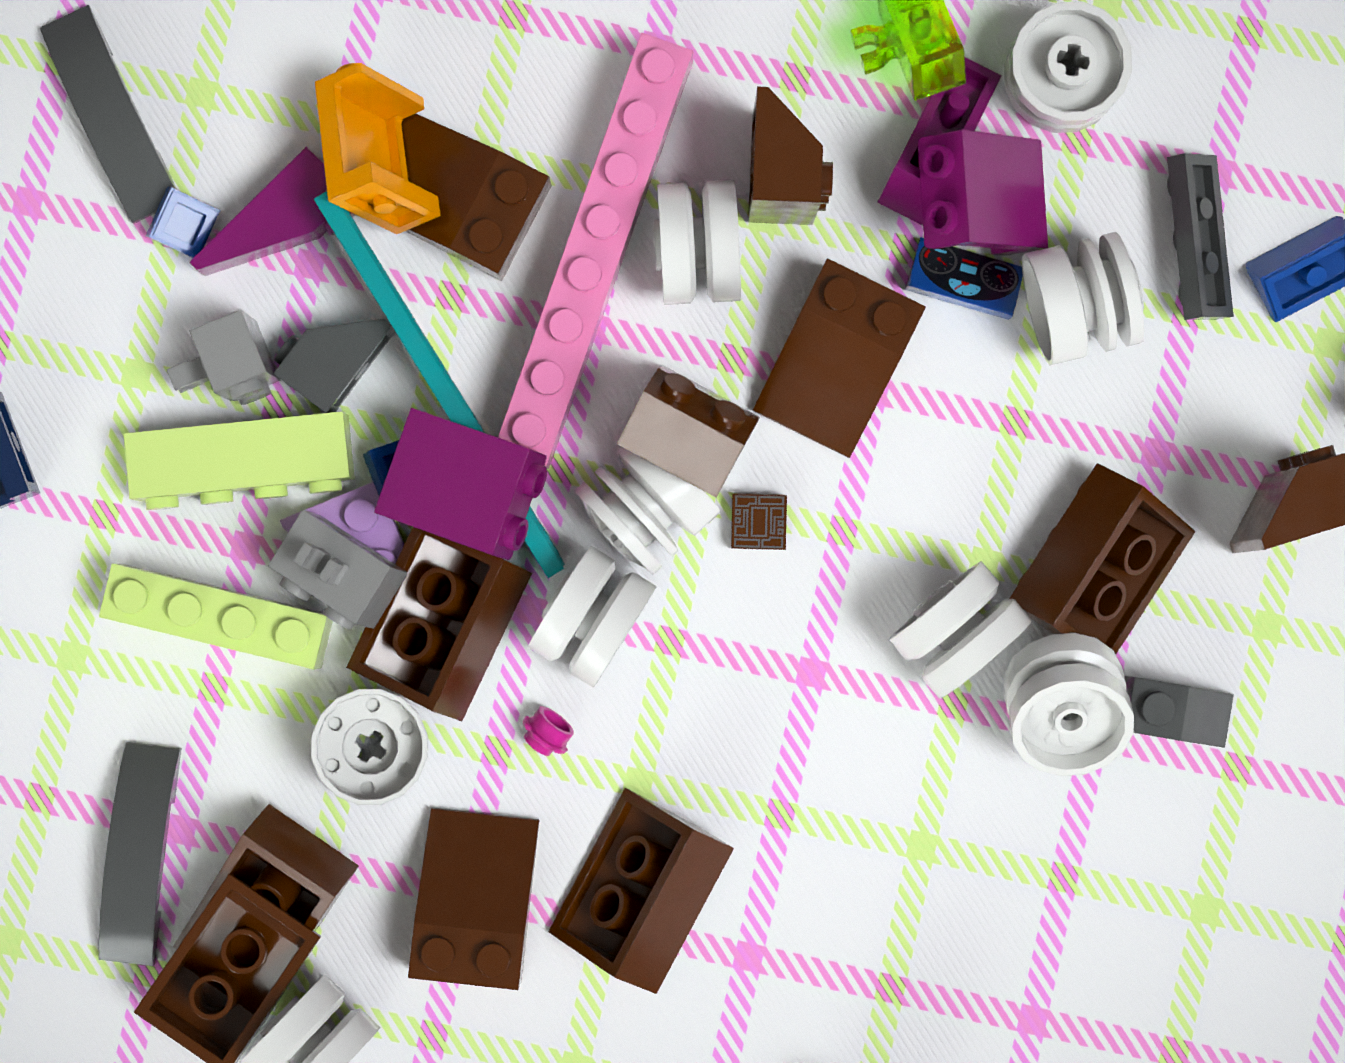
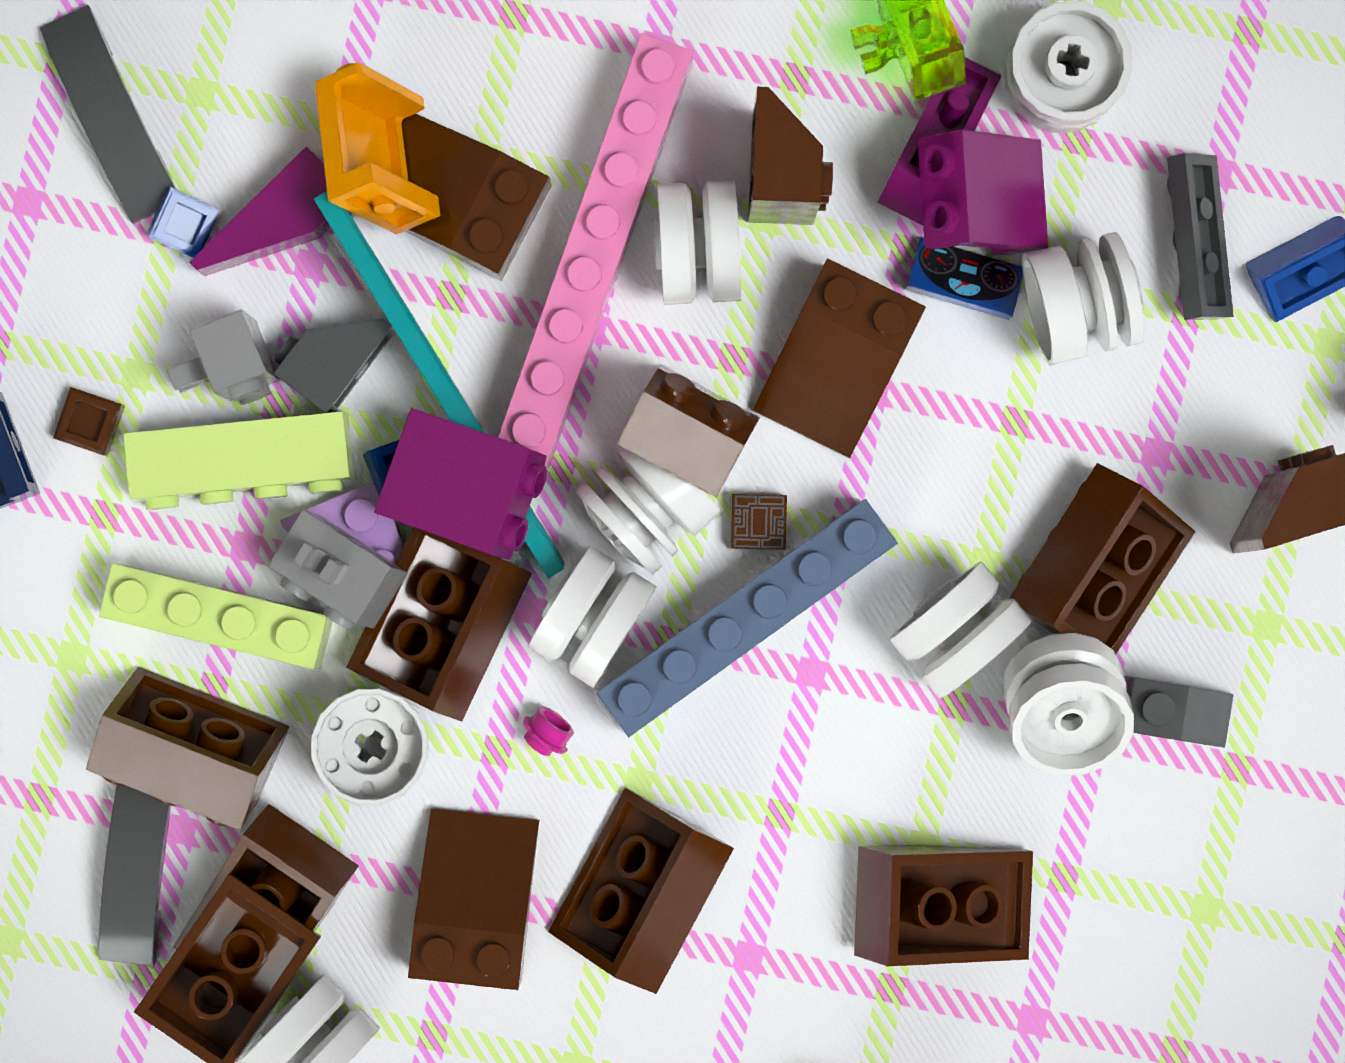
none -> reddish brown tile [53,387,125,457]
none -> slope [85,667,290,831]
none -> sand blue arch [596,499,898,738]
none -> reddish brown slope [854,845,1033,967]

